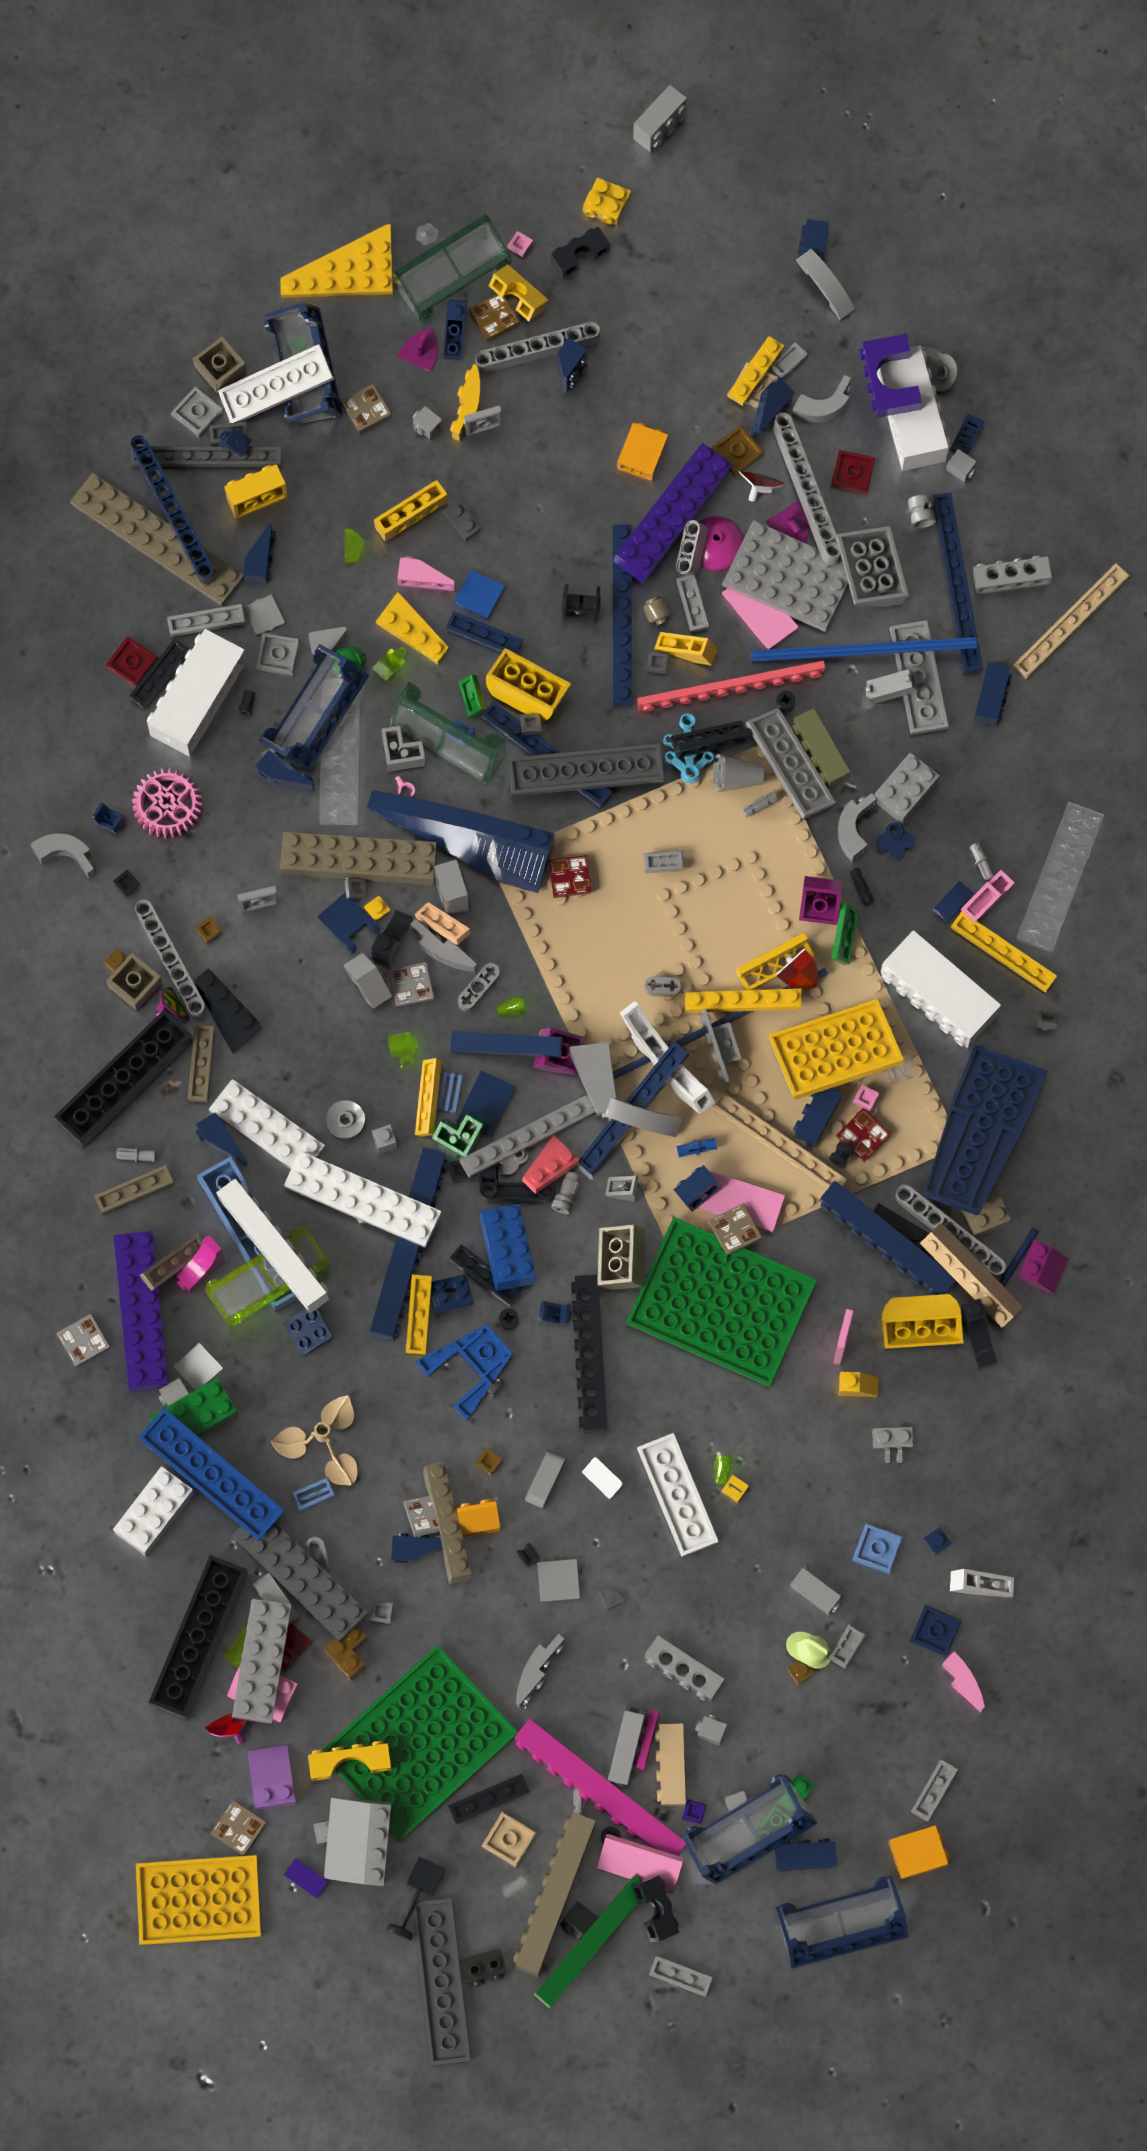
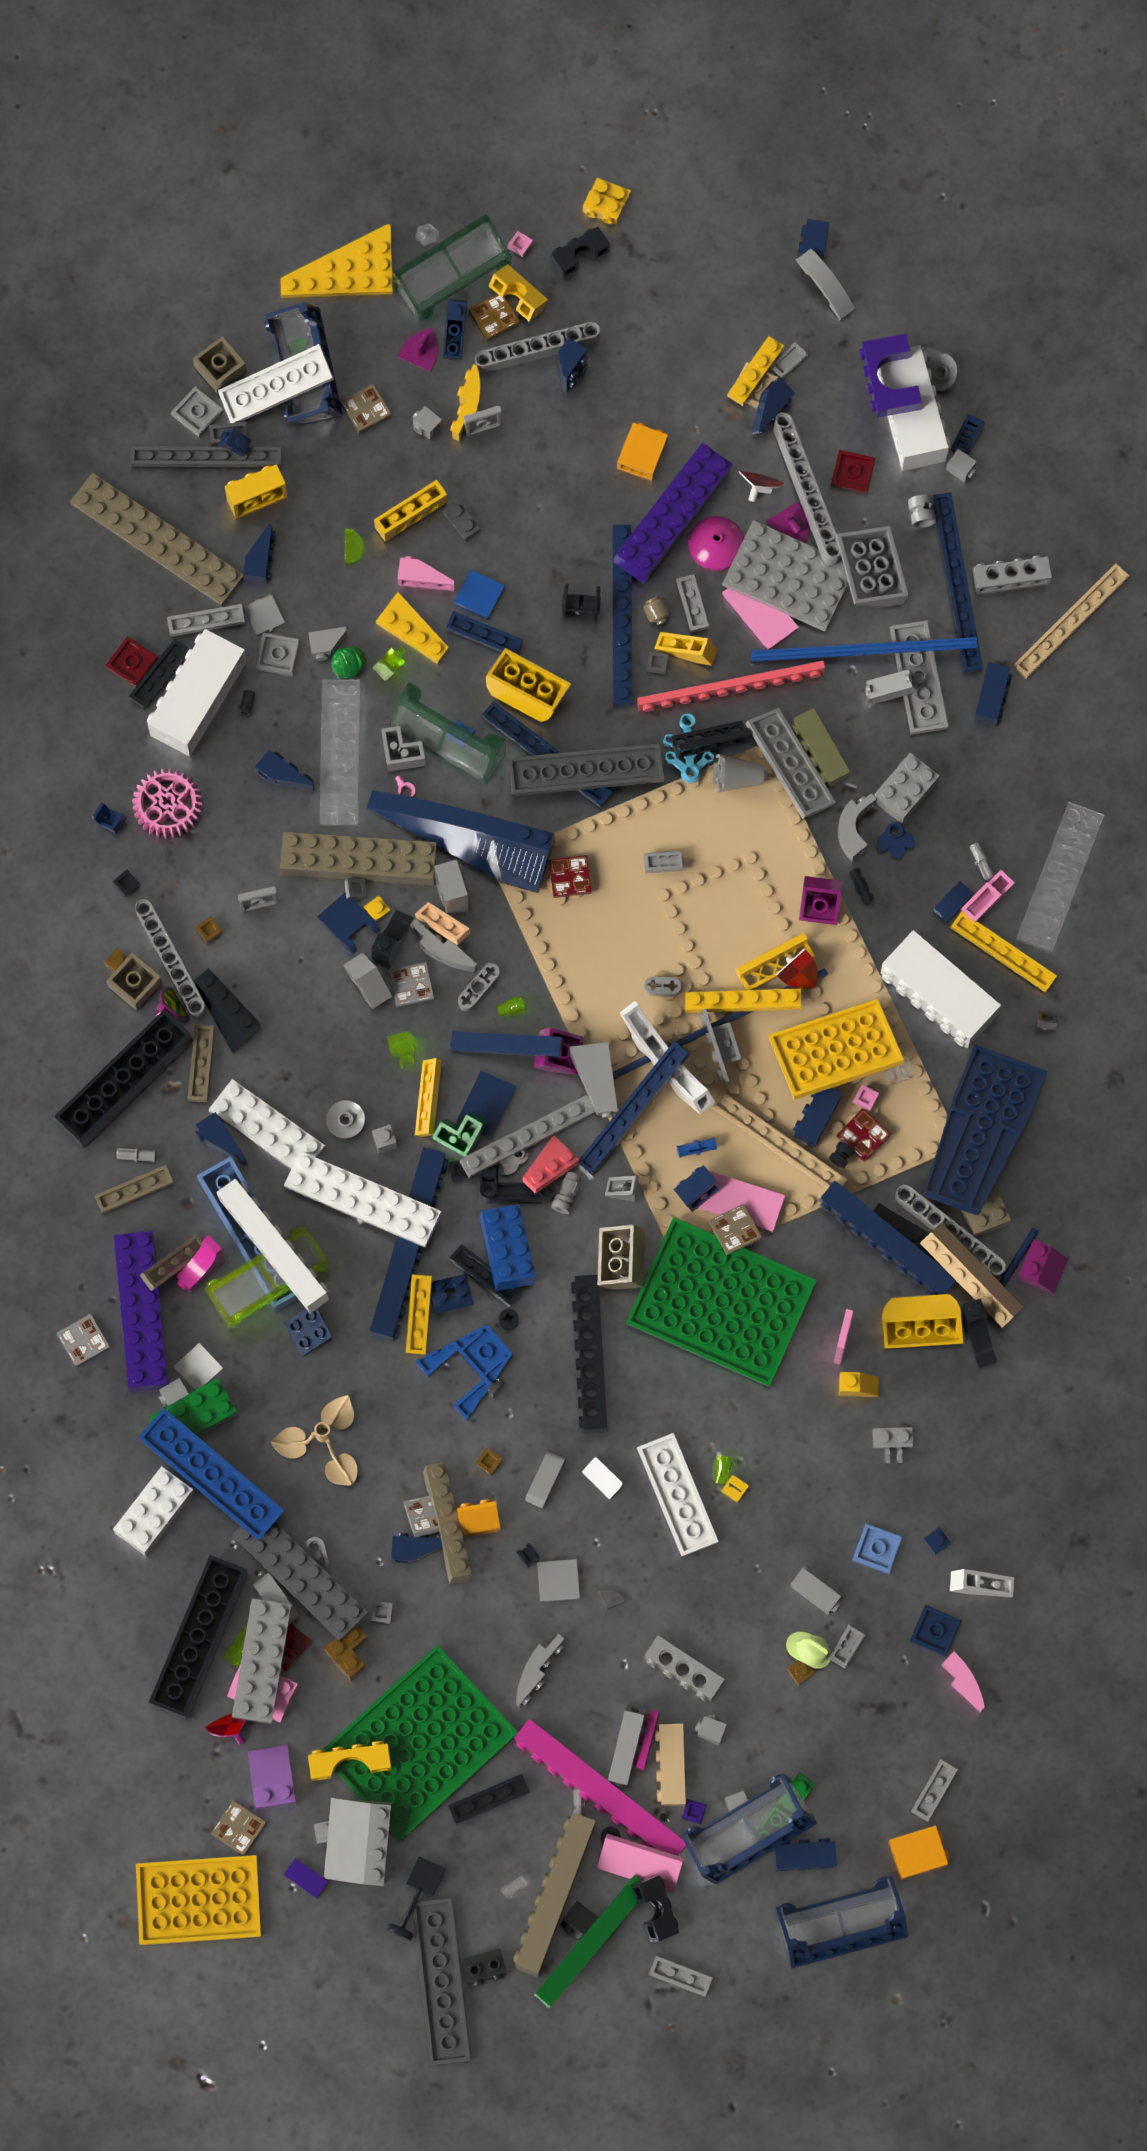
light grey arch [31,833,96,878] -> none
dark blue beam [130,435,215,584] -> none
windscreen [259,644,370,772] -> none
medium blue tile [291,1477,335,1512] -> none
medium blue tile [437,1072,463,1114] -> none
green plate [458,674,486,717] -> none
tan tile [481,1812,537,1867] -> none
flat silver plate [520,714,542,735] -> none
dark blue bracket [539,1301,571,1326] -> none
light grey slope [604,1097,683,1137] -> none
light grey brick [633,85,687,152] -> none
light grey beam [676,520,708,576] -> none
pearl gold tile [712,425,764,477] -> none
light grey axle [742,792,778,817] -> none
black wheel [776,691,795,713] -> none
light grey arch [792,375,852,423] -> none
green plate [831,904,860,965] -> none

